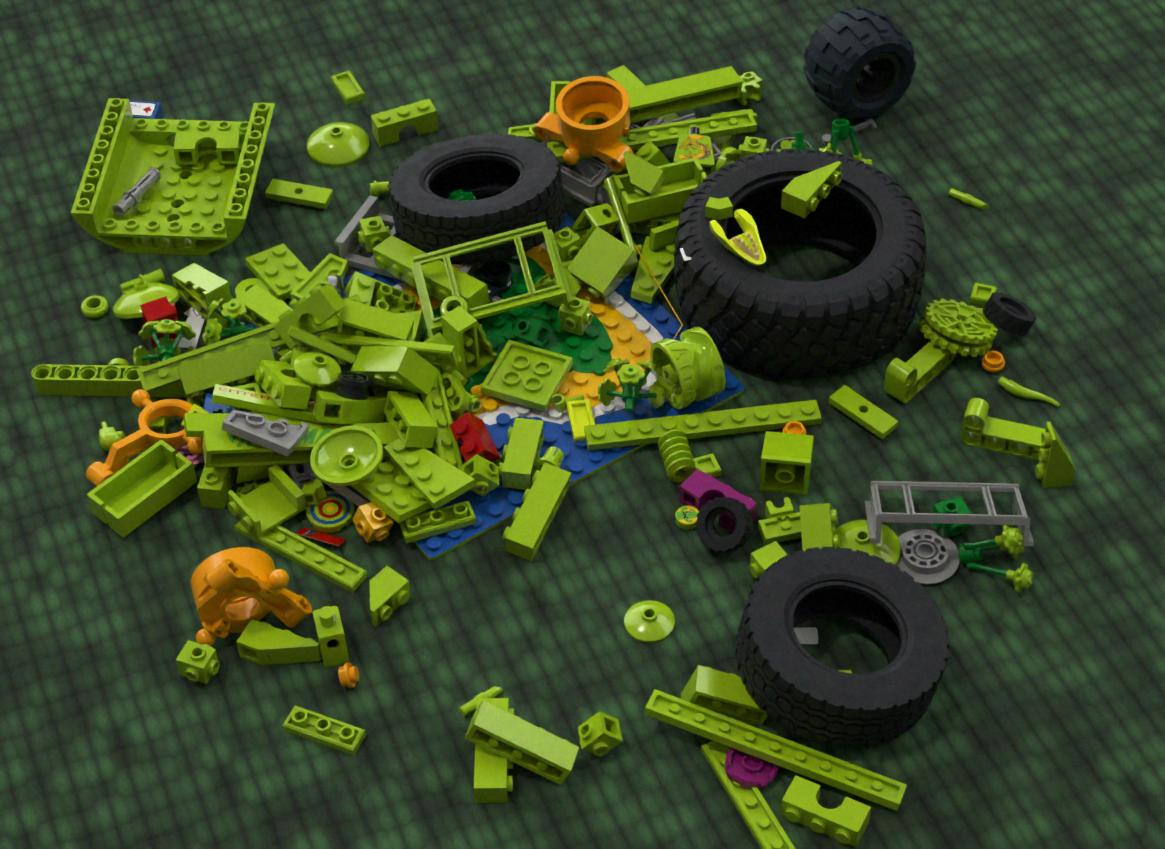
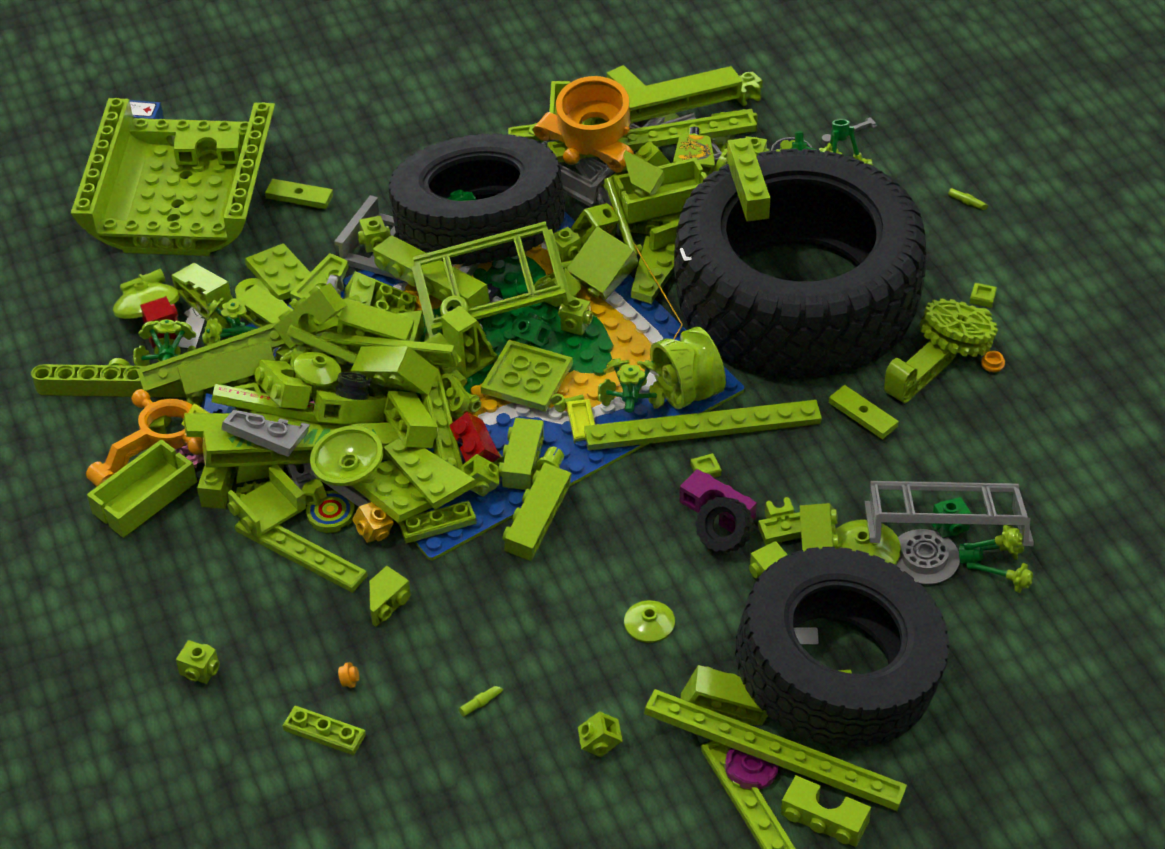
lime piece [81,295,109,318] -> none
lime piece [99,421,125,451] -> none
light grey pin [113,168,161,216] -> none
light orange piece [191,547,312,646] -> none
lime slope [237,619,322,665] -> none
red sticker [296,527,346,546] -> none
lime dish [307,122,370,167] -> none
lime torso [312,606,350,668] -> none
lime tile [331,71,366,105] -> none
lime pin [369,181,389,197] -> none
lime arch [371,99,438,147] -> none
lime brick [465,700,579,785] -> none
lime brick [474,698,514,803] -> none
black wheel [480,260,513,293] -> none
lime piece [658,429,696,483] -> none
tile [675,505,699,530] -> none
lime piece [705,197,733,220] -> none
neon yellow animal [709,209,766,266] -> none
lime slope [760,431,814,495] -> none
lime slope [781,161,843,218] -> none
light orange plate [782,421,806,435] -> none
black wheel [803,7,916,120] -> none
lime beam [961,398,1045,460] -> none
black tyre [983,292,1036,336] -> none
lime animal [998,376,1060,407] -> none
lime slope [1035,421,1075,488] -> none
none -> lime brick [727,137,770,221]

